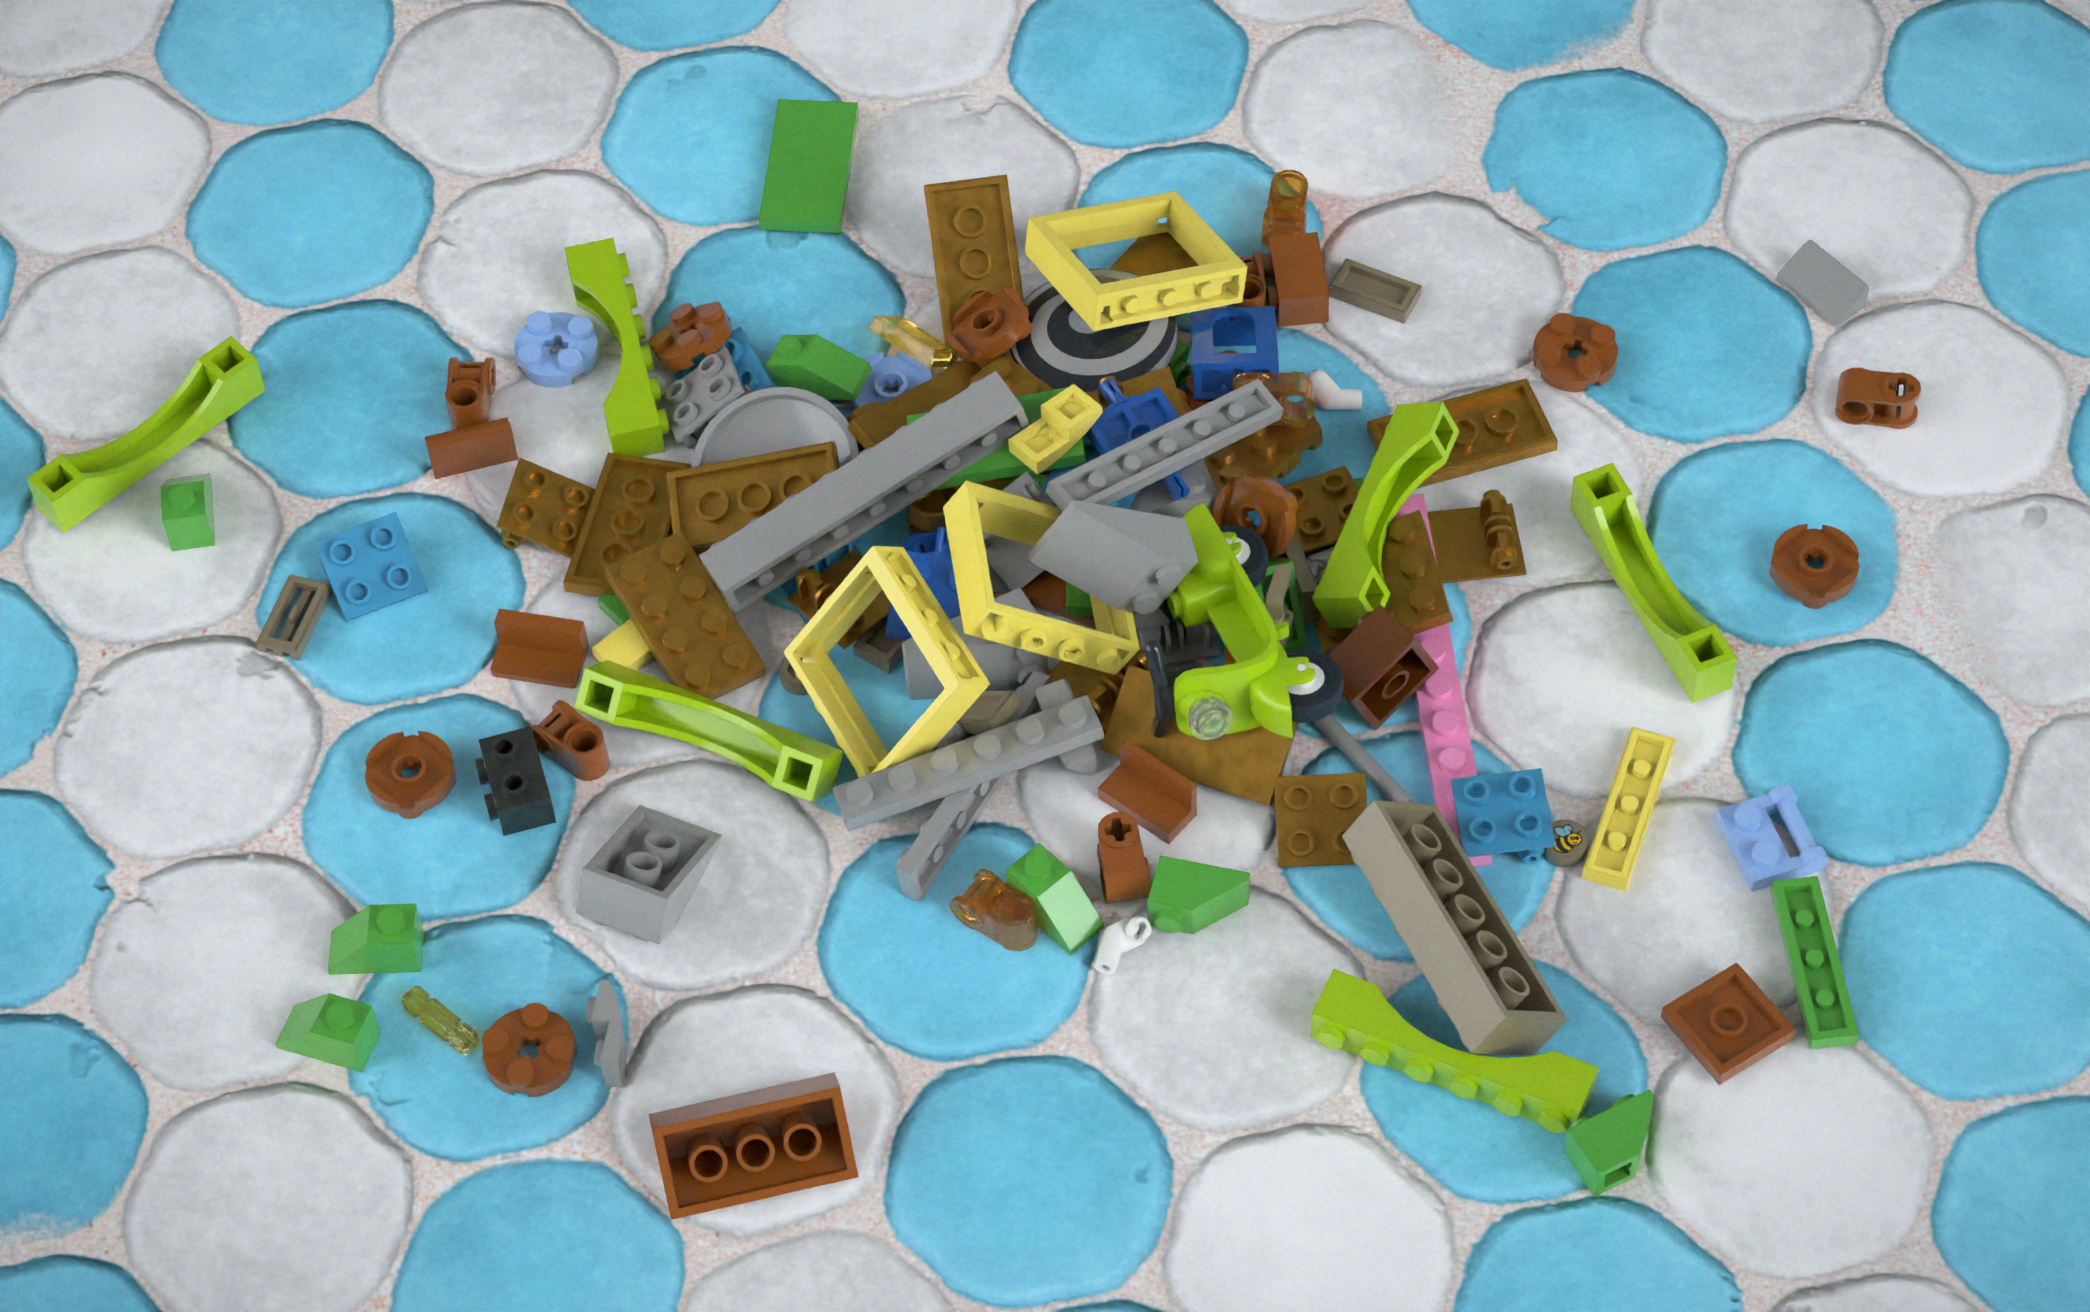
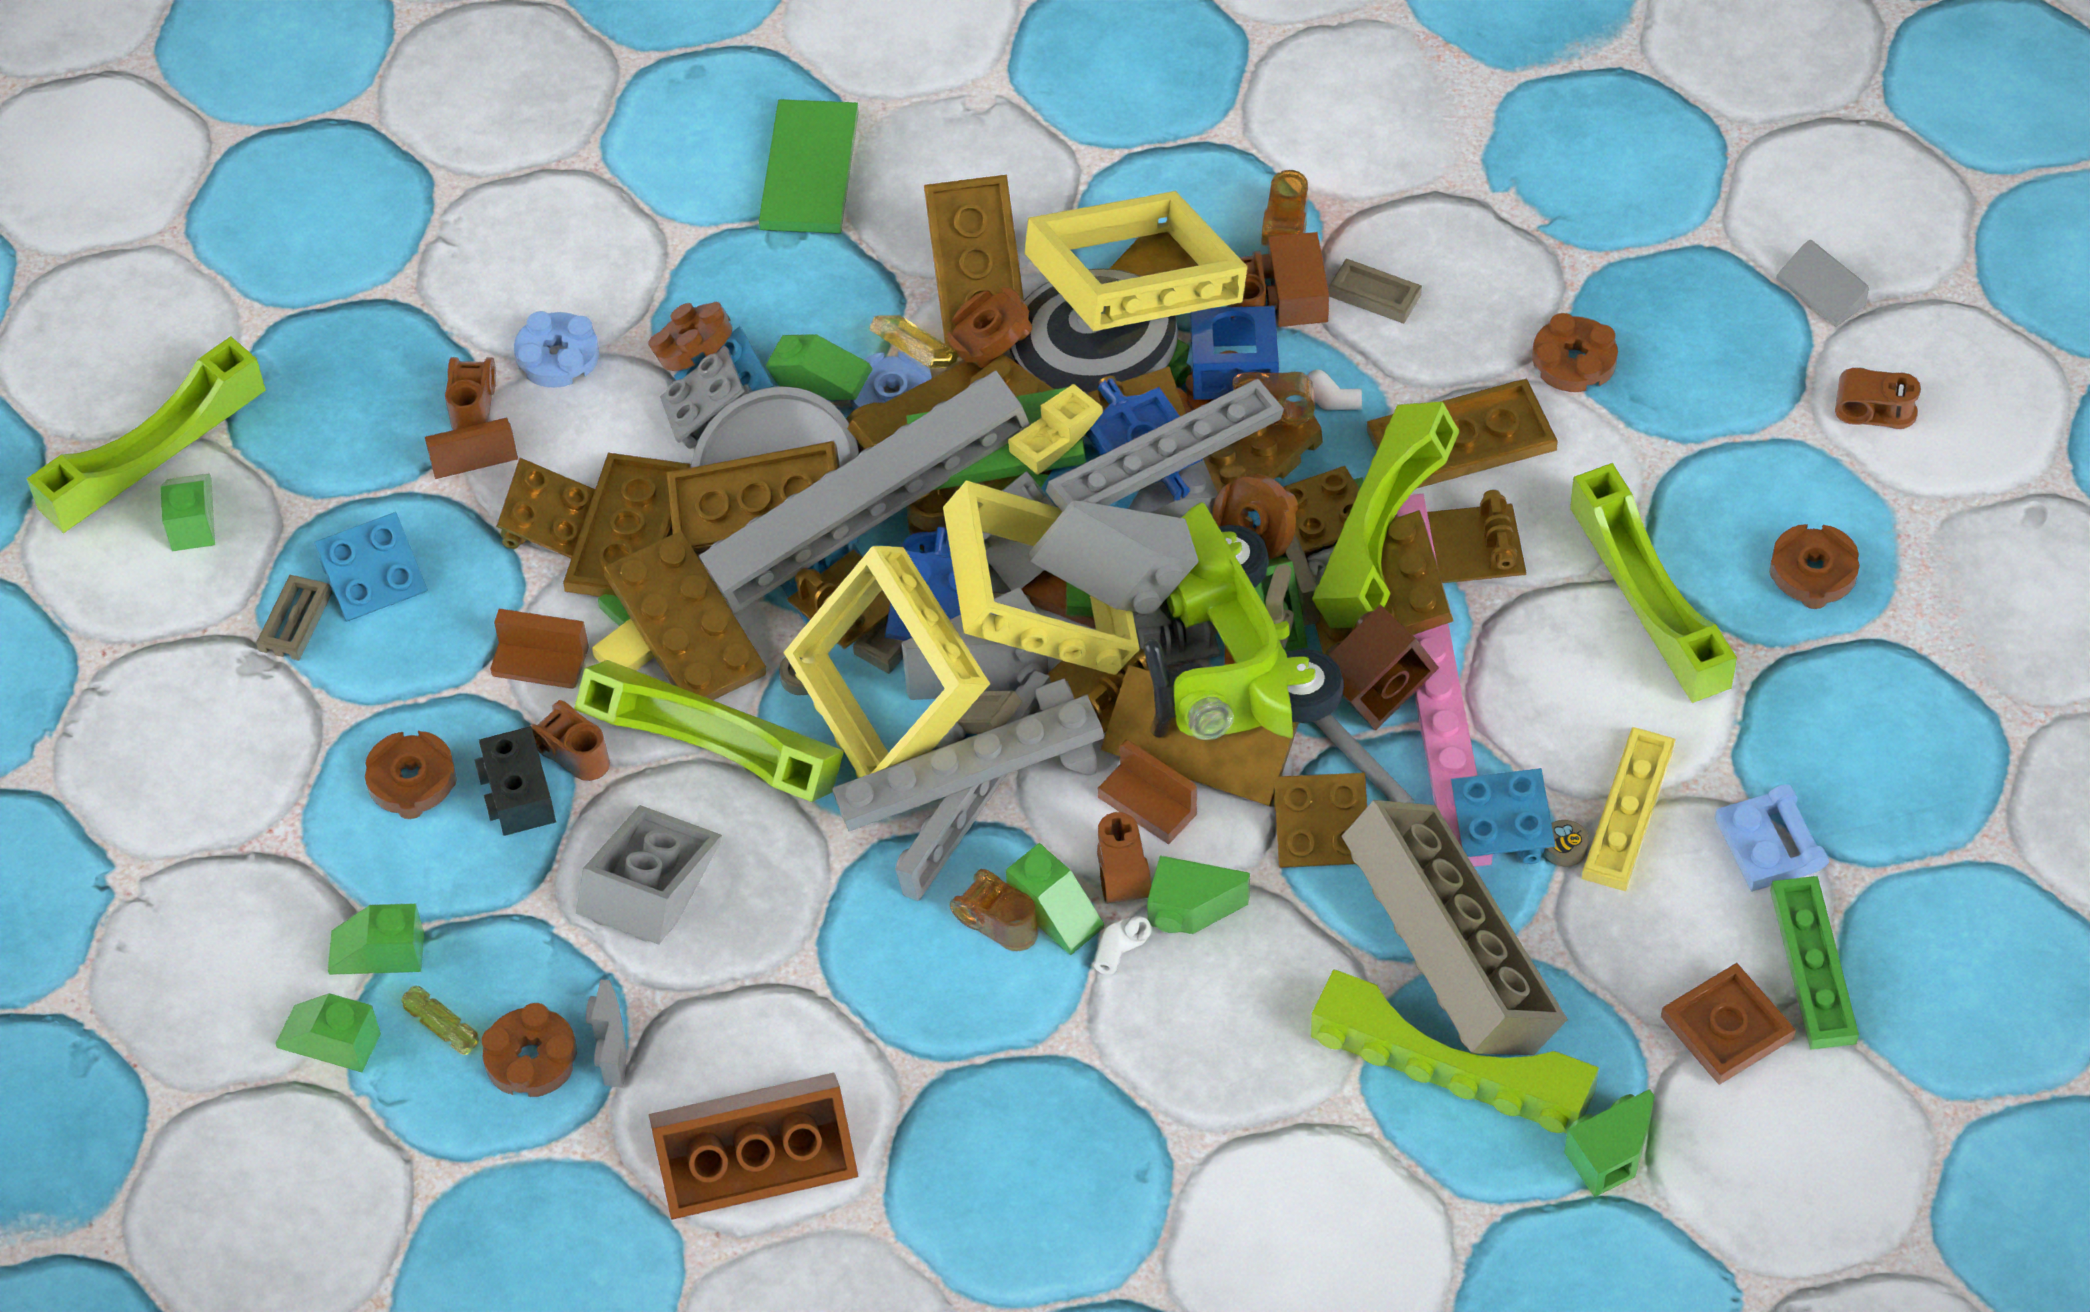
lime arch [564,238,670,457] -> none

